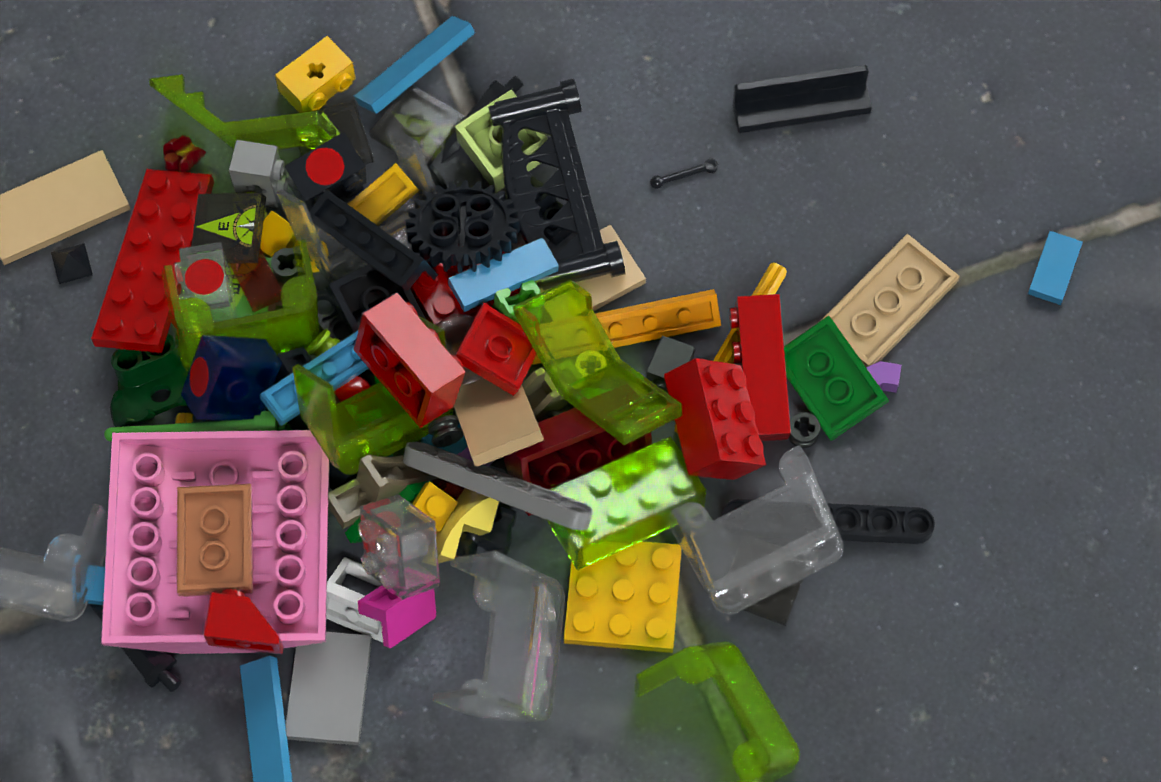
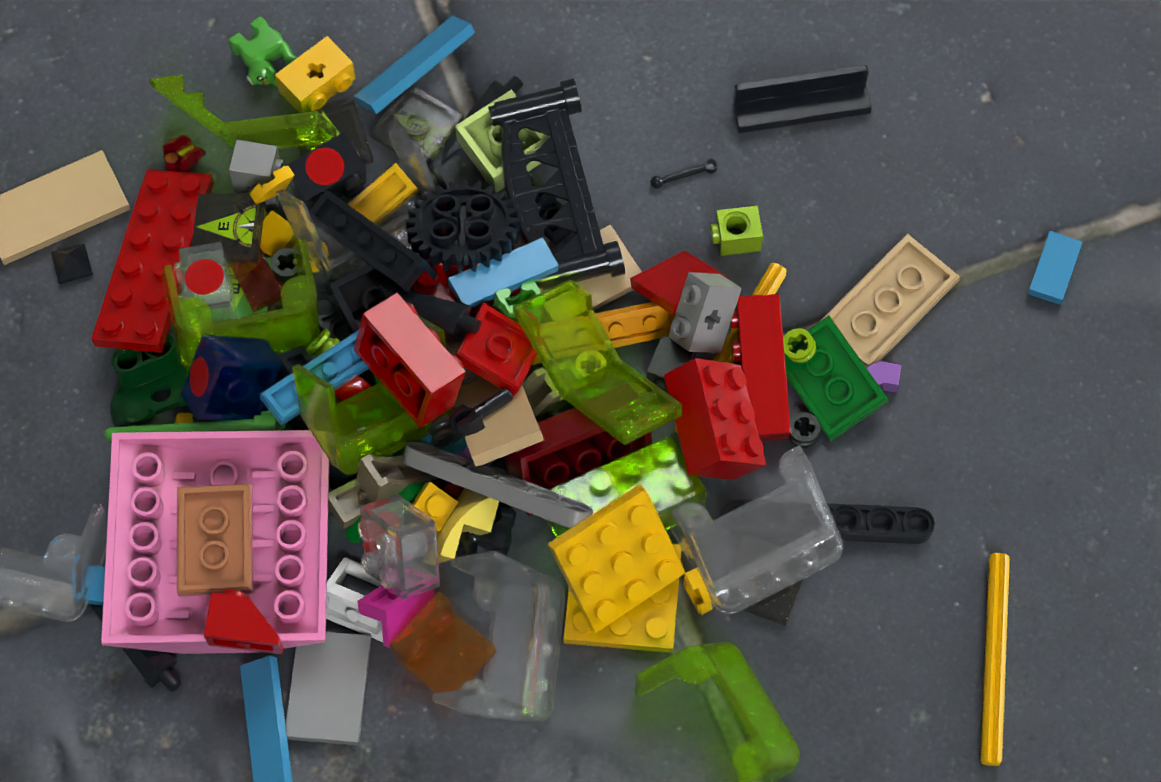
none -> bright green animal [229,16,298,87]
none -> yellow tile [250,166,295,204]
none -> black bar [377,283,481,337]
none -> clear orange bracket [389,592,497,703]
none -> black bar [449,388,513,436]
none -> yellow plate [548,484,686,633]
none -> red tile [630,250,728,316]
none -> light grey brick [668,272,742,353]
none -> yellow tile [683,568,712,615]
none -> lime brick [710,205,763,256]
none -> lime bush [783,328,816,363]
none -> yellow axle [981,553,1010,766]

